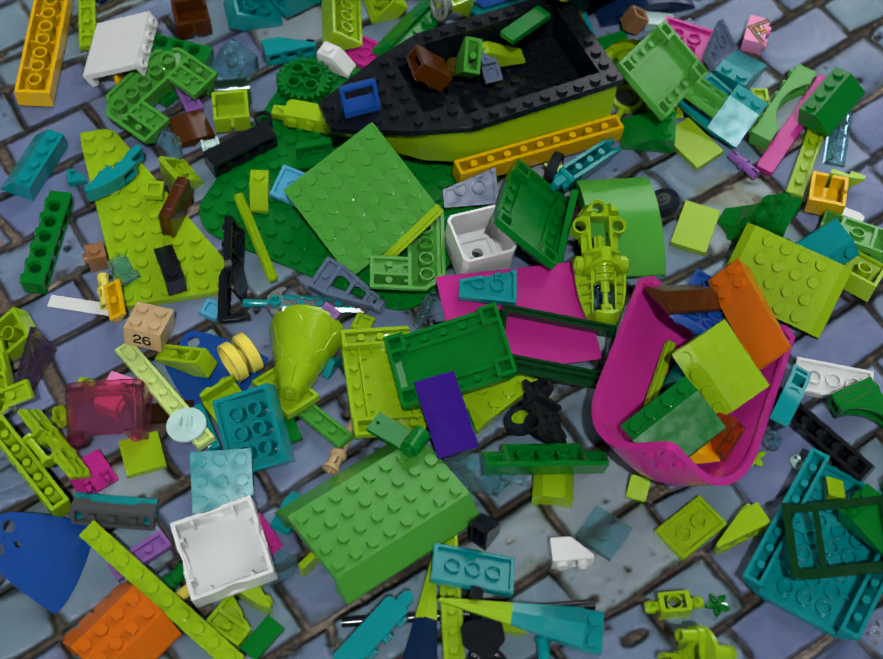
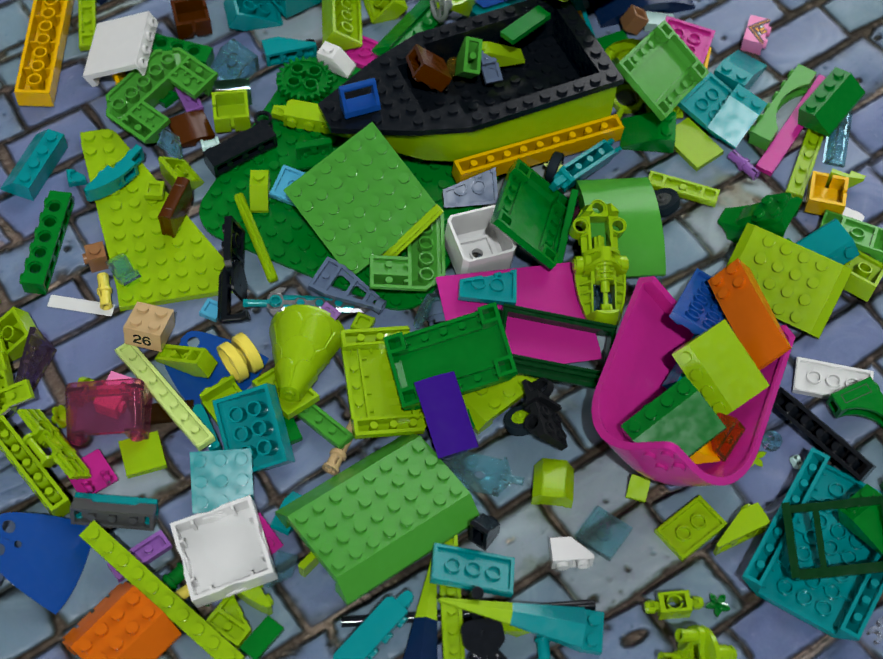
yellow slope [104,279,126,323] -> none
black slope [153,244,187,296] -> none
light aqua piece [166,408,207,443] -> none
teal tile [322,357,342,379] -> none
green door [366,412,431,457] -> none
green slope [481,443,609,476] -> none
lime axle [643,340,676,406] -> none
reddish brown slope [645,284,721,315] -> none
lime tile [670,200,720,256] -> none
bright green slope [684,76,729,118] -> none
sand blue wing [702,19,738,72] -> none
lime tile [750,88,770,103] -> none
teal slope [769,364,812,427] -> none
lime slope [822,477,846,501] -> none
none -> lime plate [648,170,720,207]

